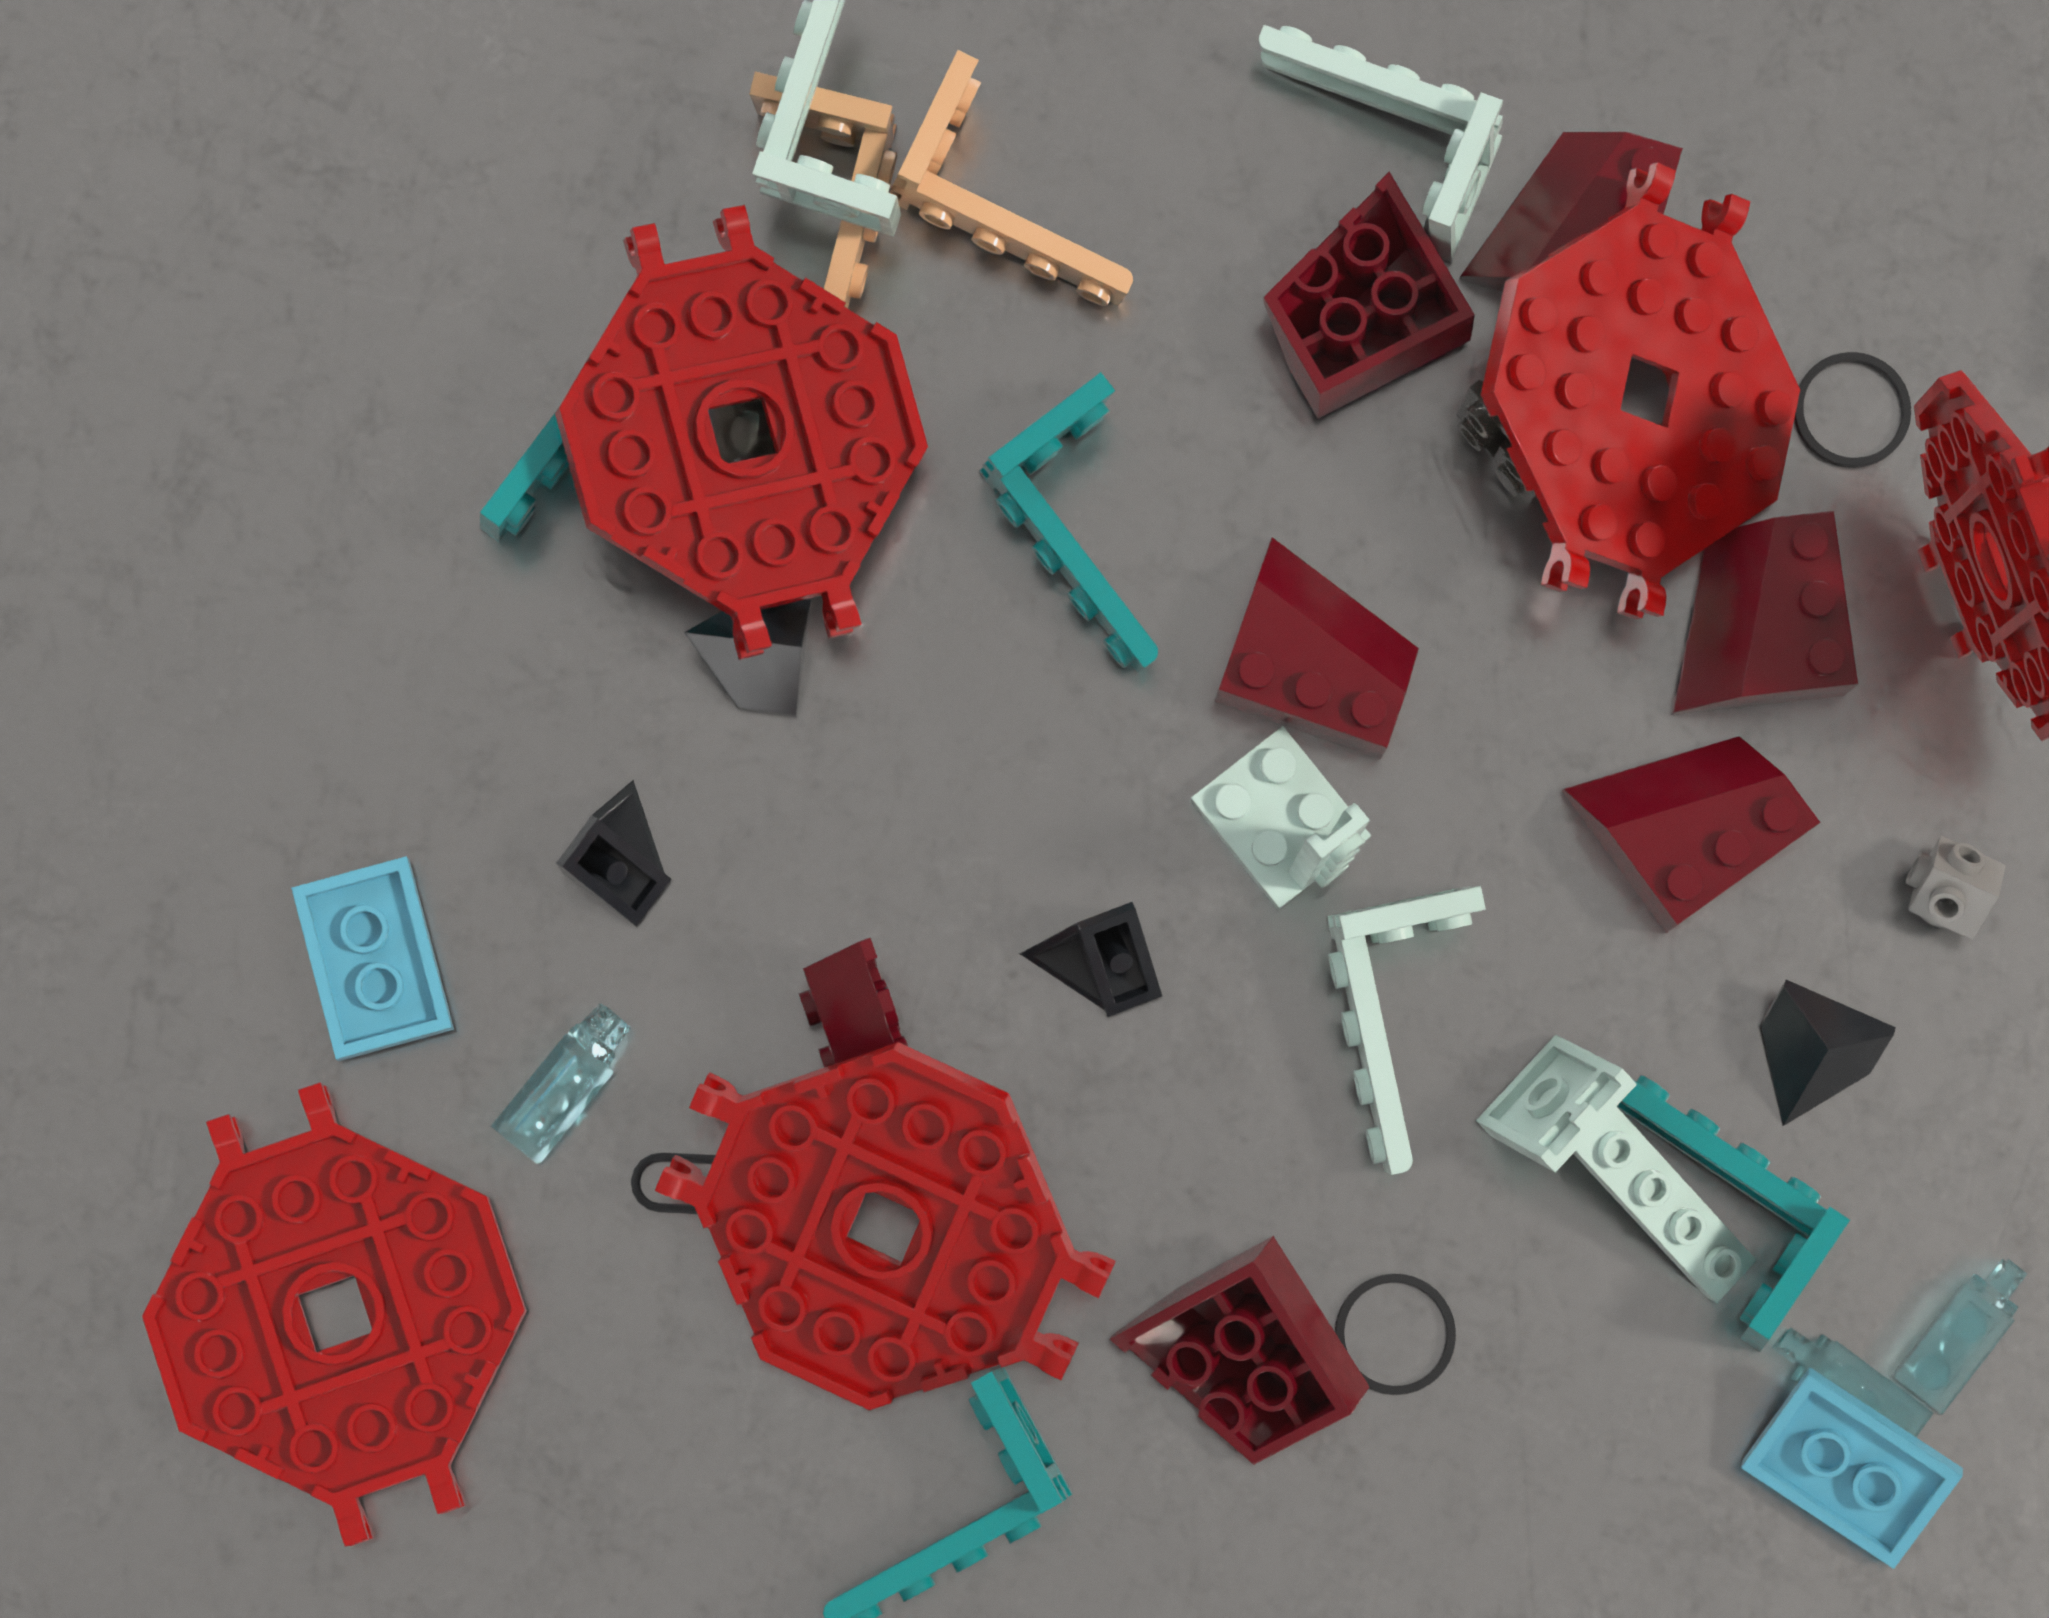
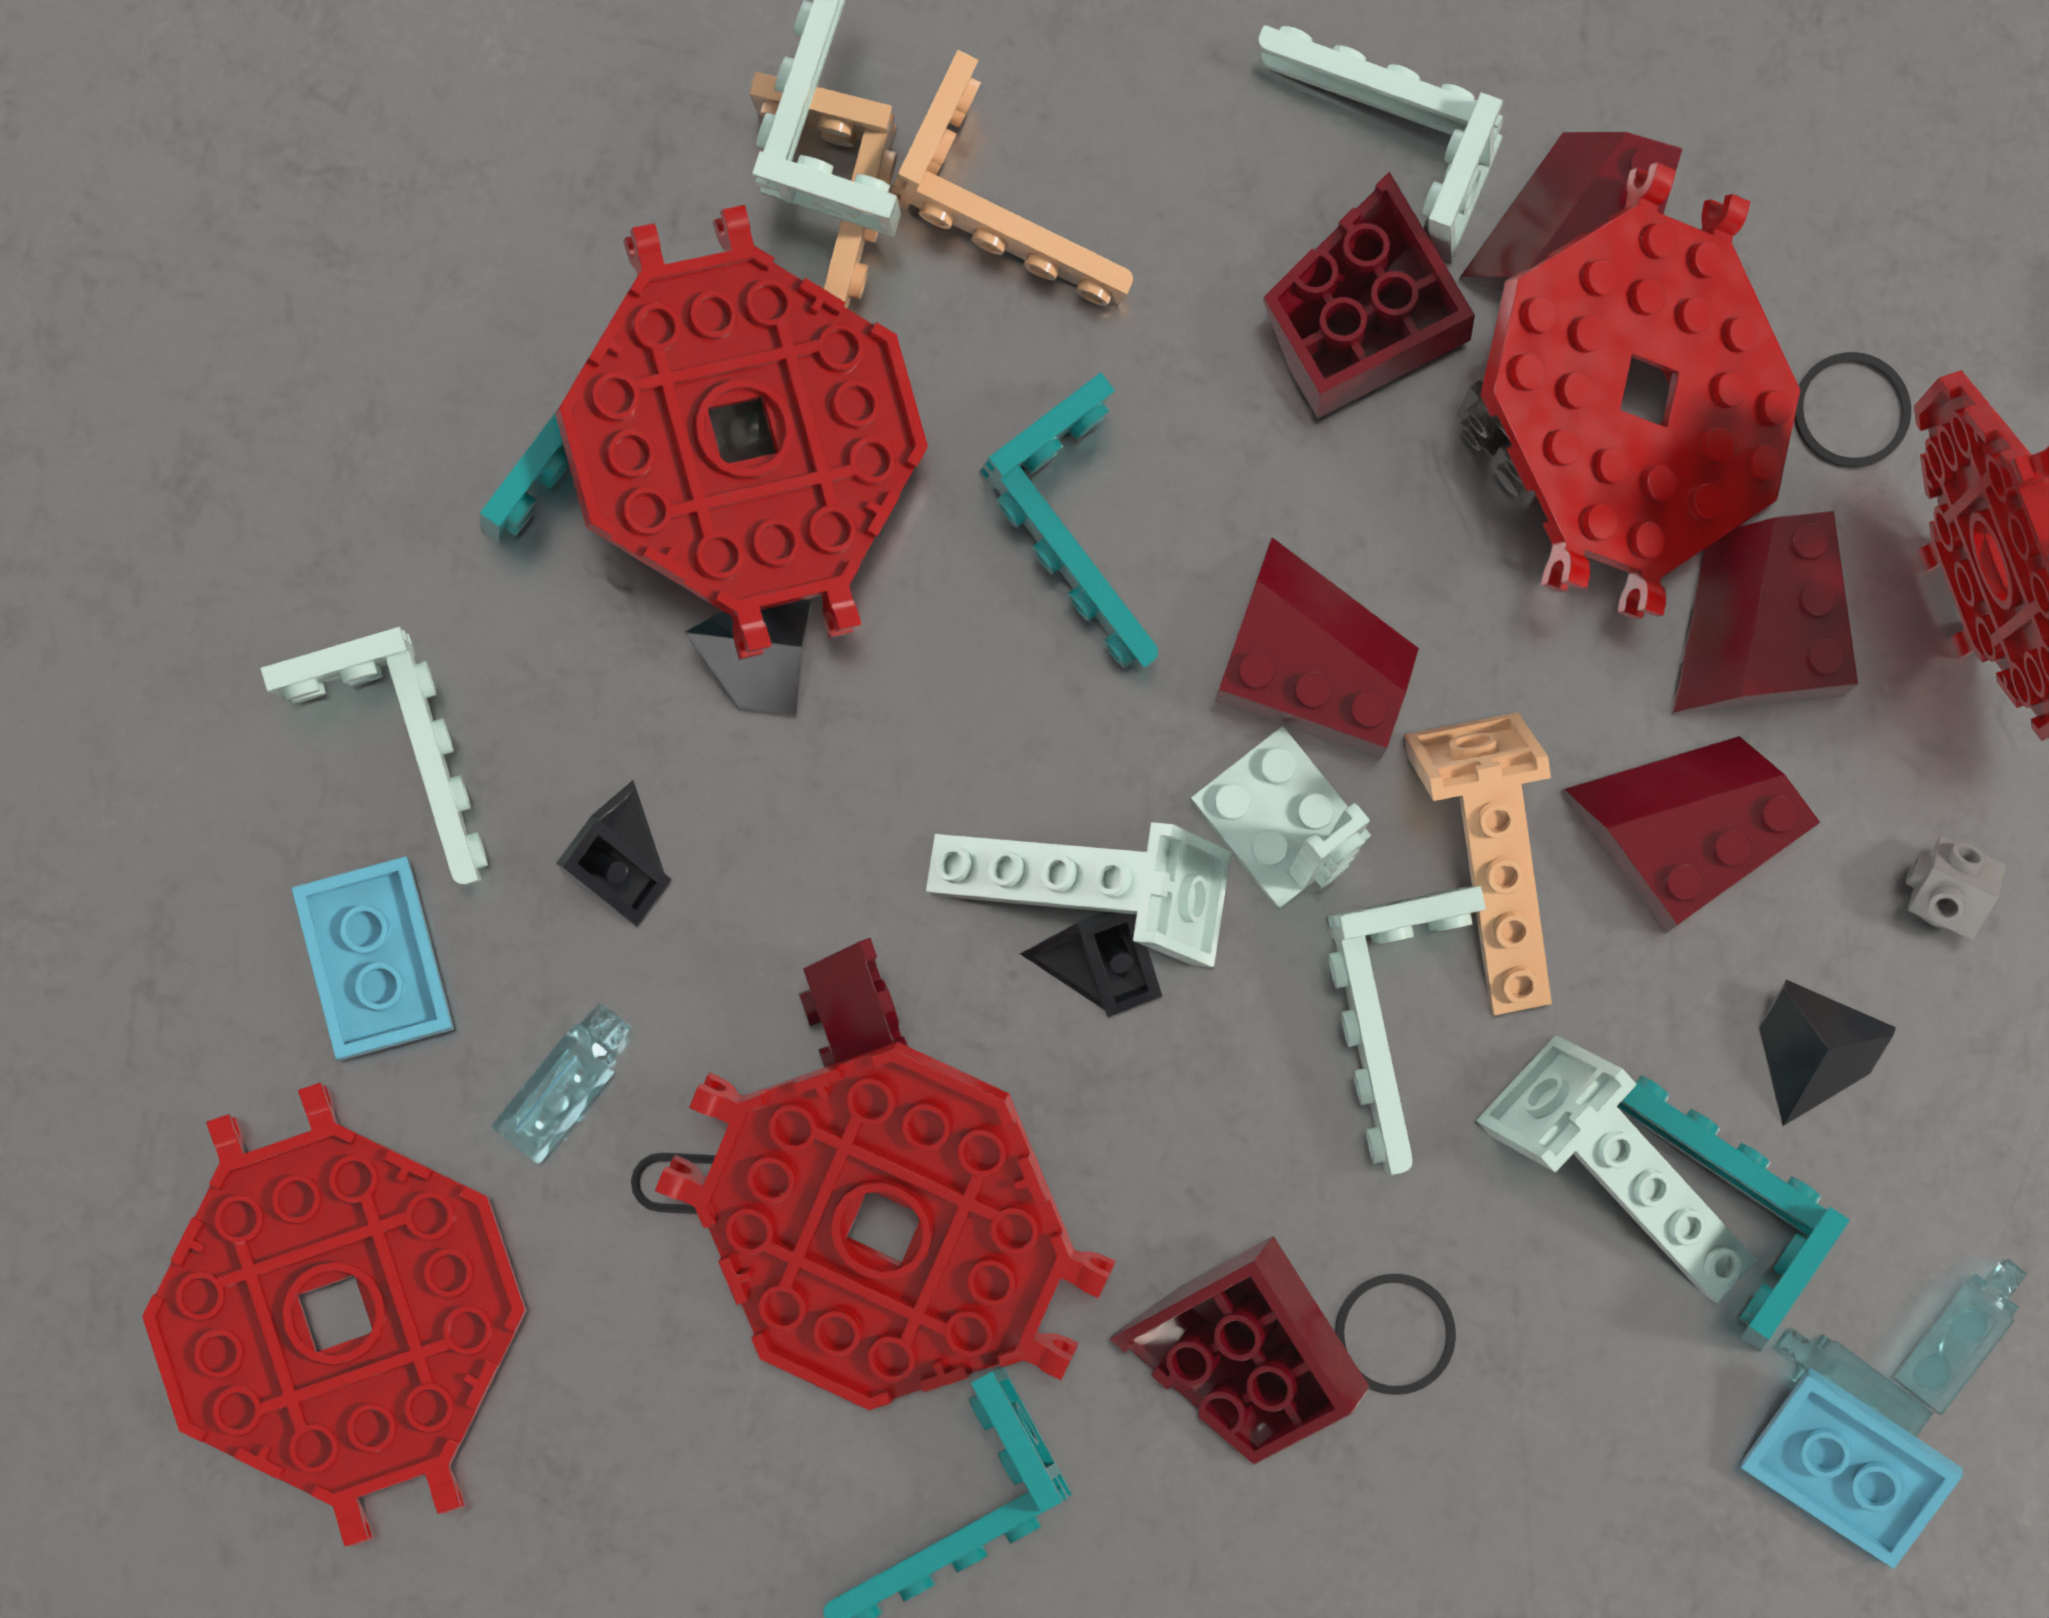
none -> light aqua bracket [260,627,488,885]
none -> light aqua bracket [926,822,1231,968]
none -> light nougat bracket [1404,712,1552,1015]

